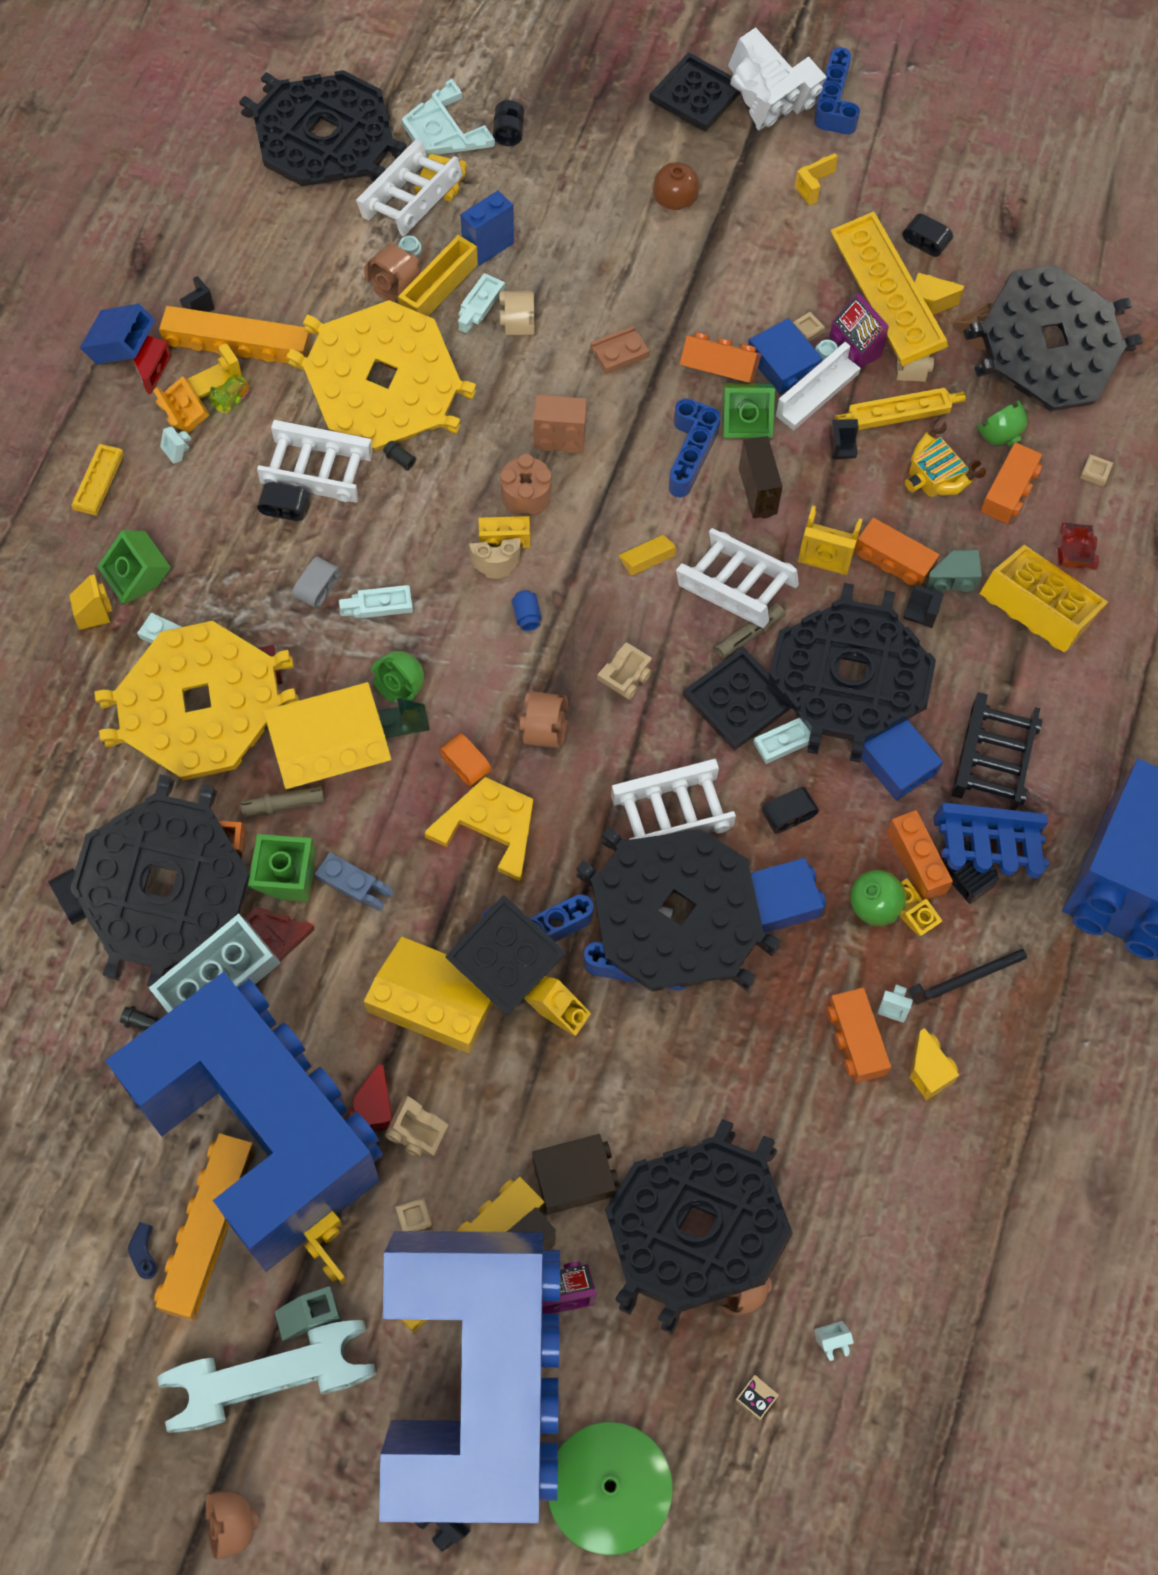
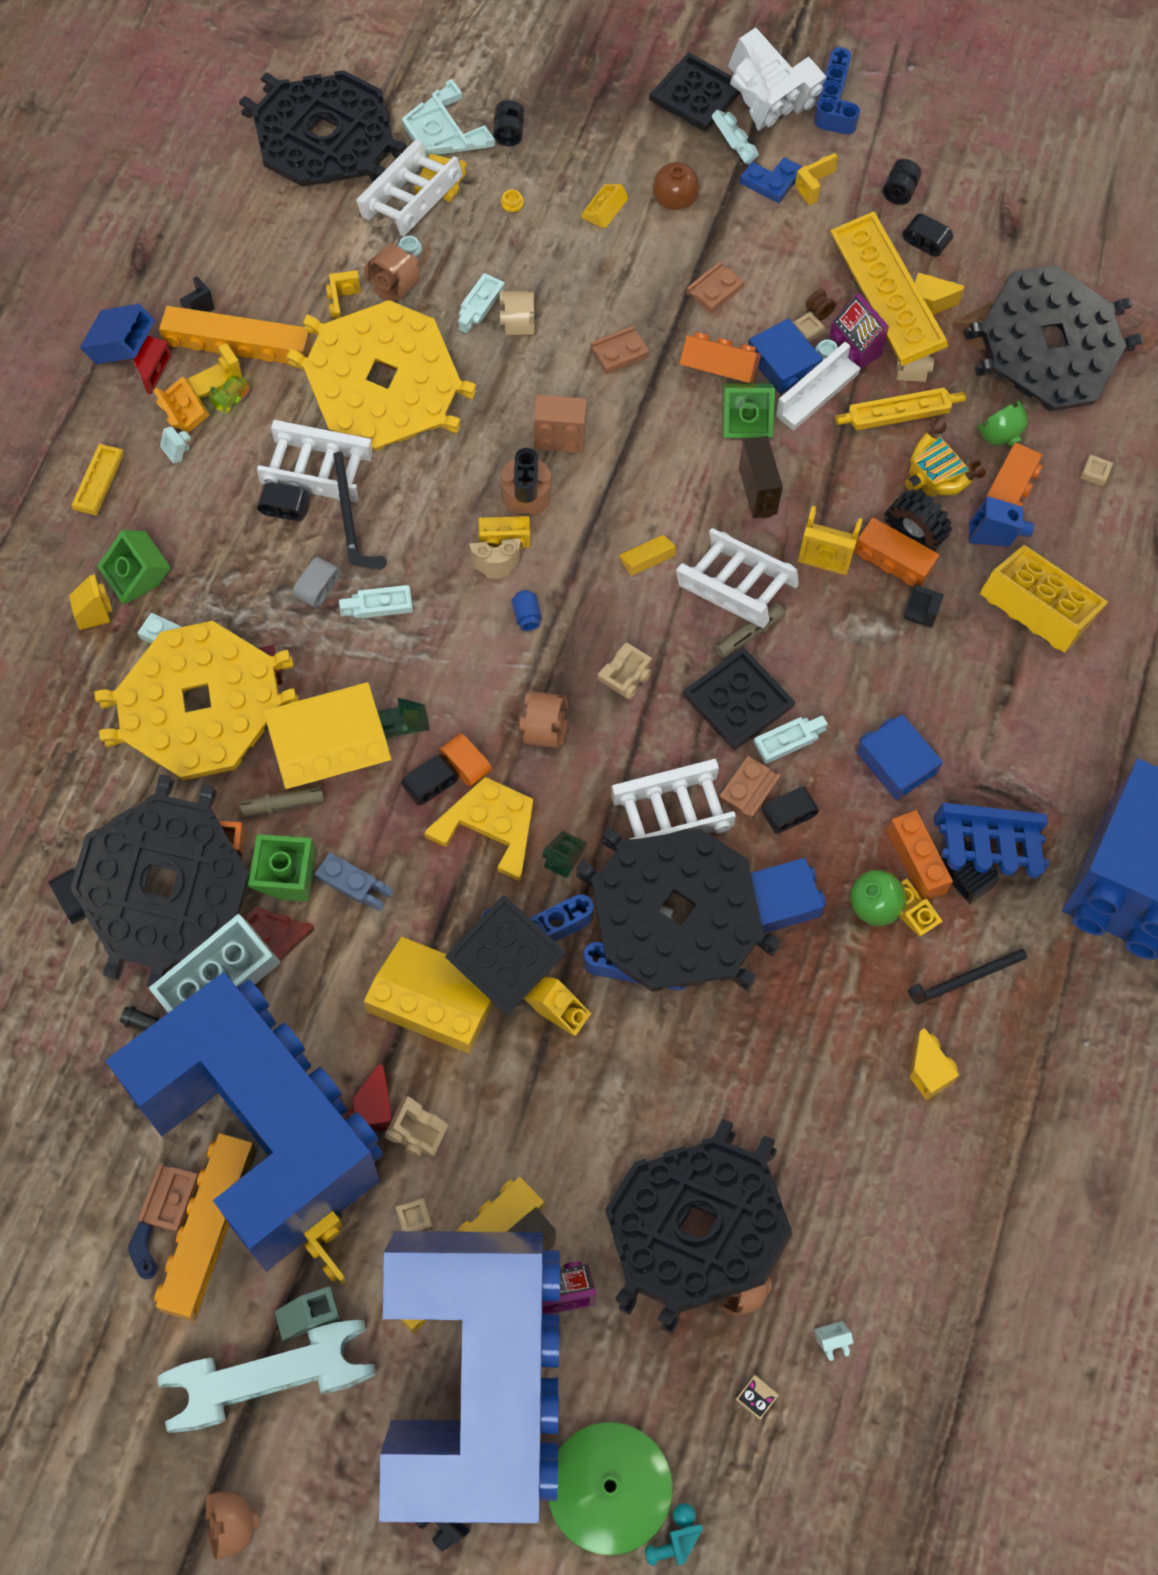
bright green cylinder [371,651,425,705] -> none
pearl dark grey pin [383,440,416,471] -> none
yellow brick [398,235,478,316] -> none
blue brick [460,190,514,267] -> none
dark brown brick [532,1134,620,1215] -> none
blue beam [668,398,721,498] -> none
black plate [769,583,936,763] -> none
orange brick [826,987,891,1084] -> none
black panel [829,419,858,459] -> none
light aqua tile [877,985,913,1023] -> none
sand green slope [925,550,982,592] -> none
black fence [951,692,1043,811] -> none
clear red cylinder [1057,523,1099,570] -> none
none -> nougat plate [138,1164,199,1233]
none -> yellow bracket [326,270,361,319]
none -> black piece [333,452,387,570]
none -> black beam [401,755,459,805]
none -> yellow plate [501,189,524,212]
none -> black beam [514,448,538,503]
none -> clear green slope [542,831,587,878]
none -> yellow slope [580,184,628,228]
none -> teal piece [644,1503,703,1567]
none -> nougat plate [686,261,745,314]
none -> light aqua hinge [712,109,759,165]
none -> nougat plate [719,756,781,820]
none -> blue plate [739,157,803,204]
none -> reddish brown wheel [805,289,836,321]
none -> black wheel [882,159,922,205]
none -> black wheel [884,489,952,551]
none -> blue torso [969,496,1034,547]

